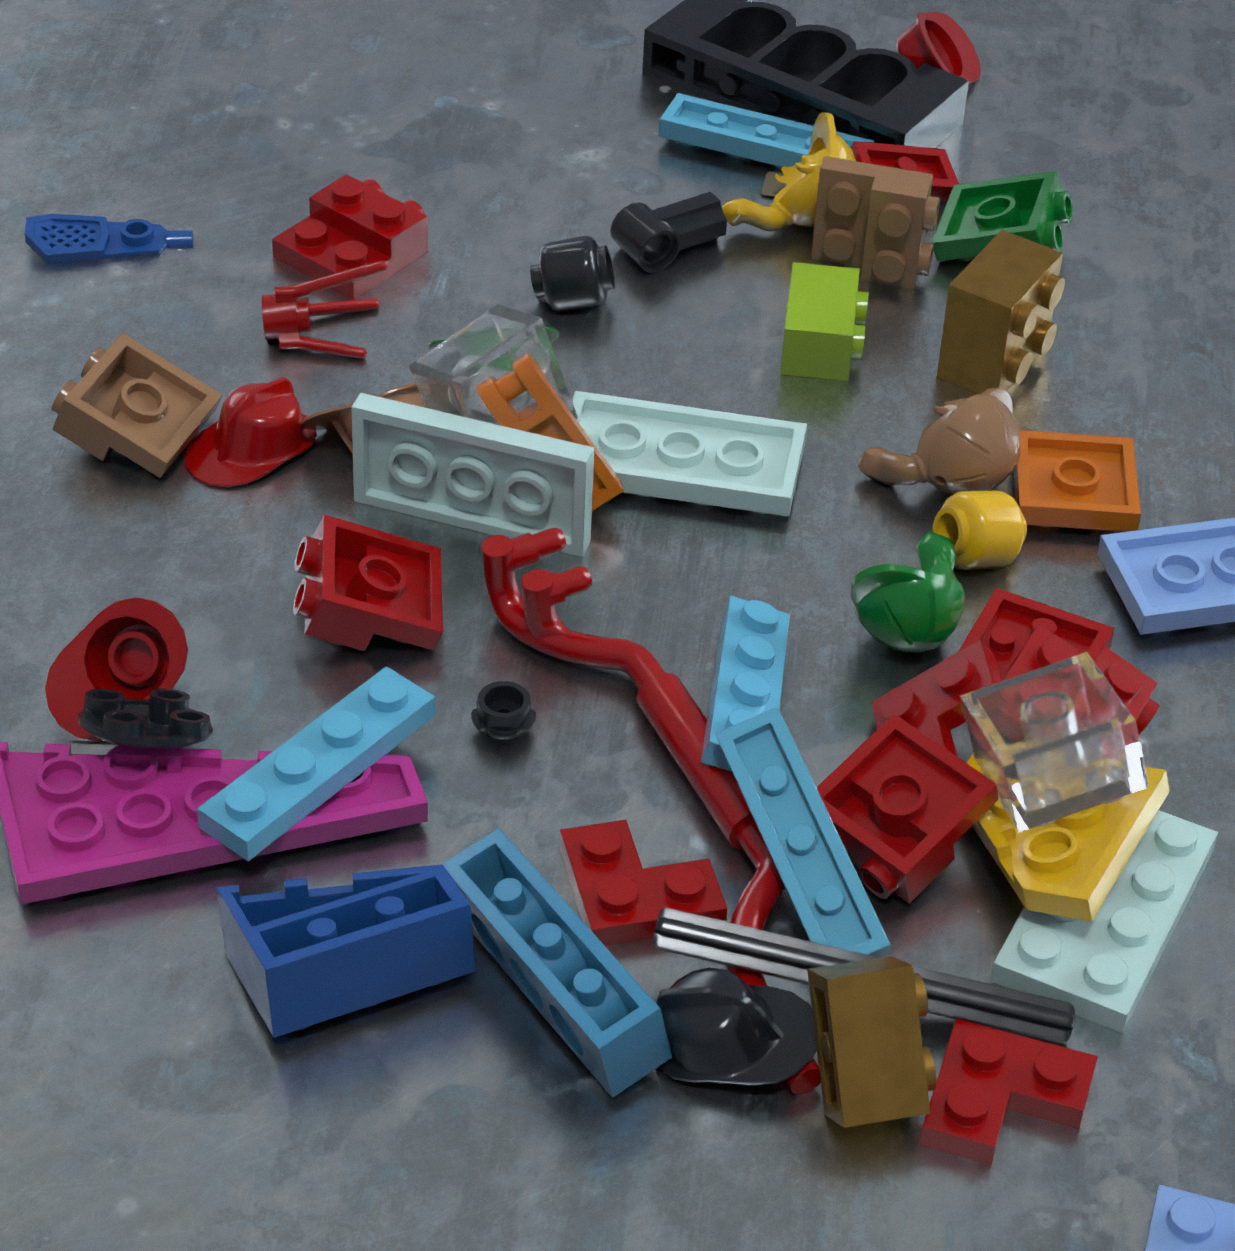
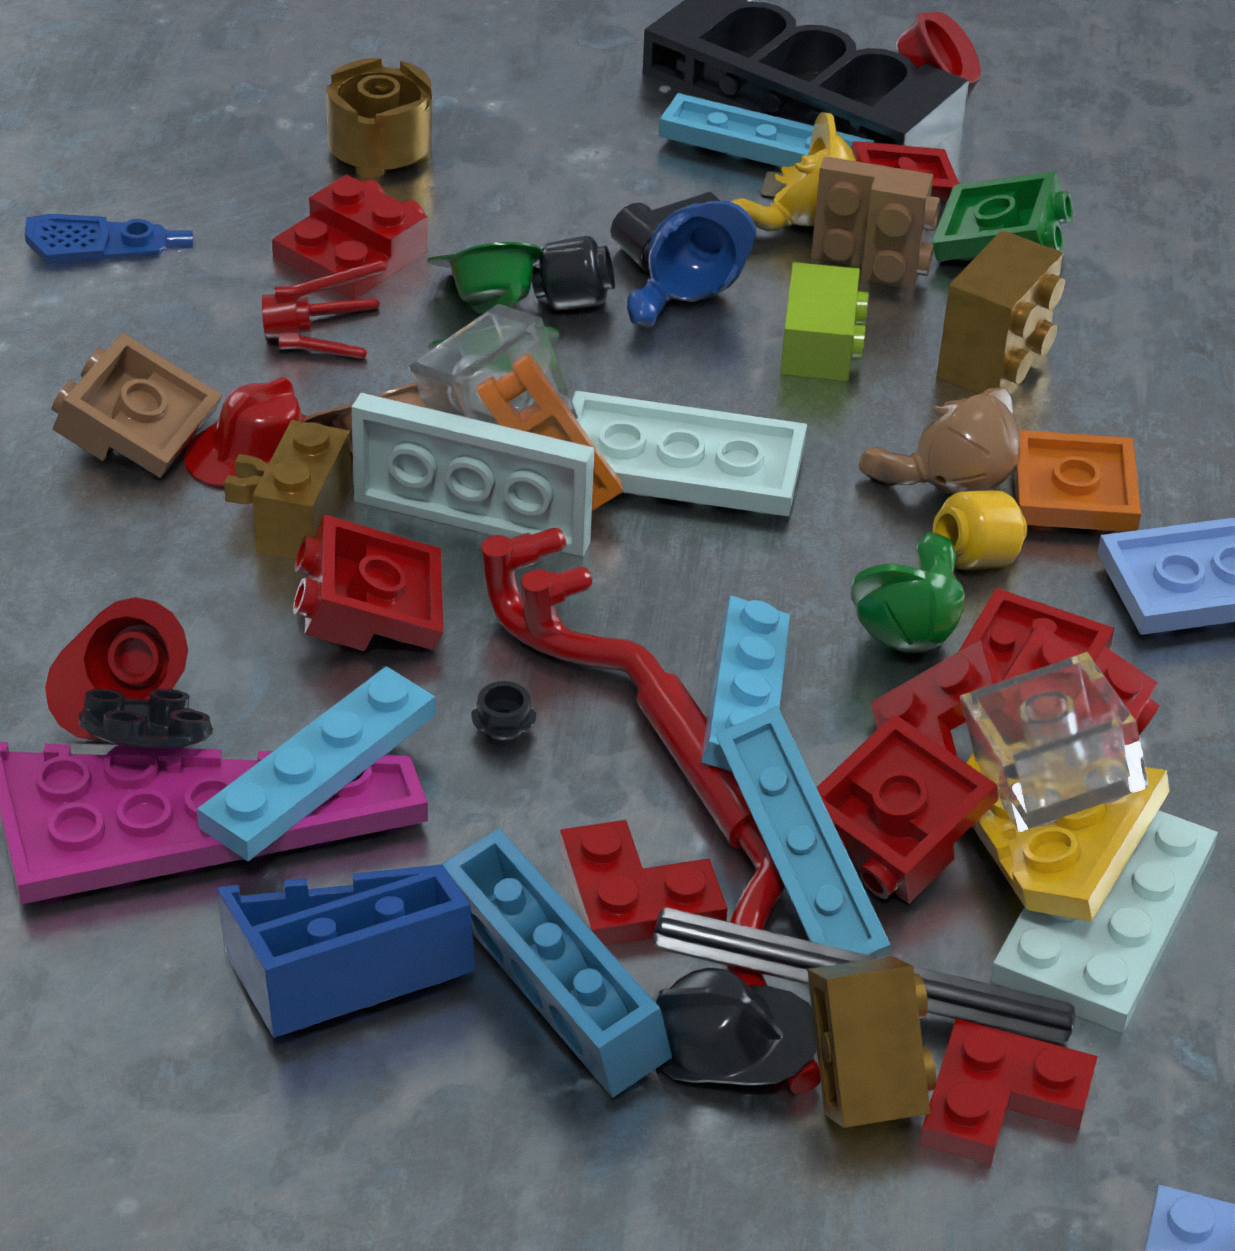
none -> pearl gold brick [224,420,351,559]
none -> pearl gold brick [326,58,432,178]
none -> green piece [427,242,543,316]
none -> blue piece [627,201,757,330]

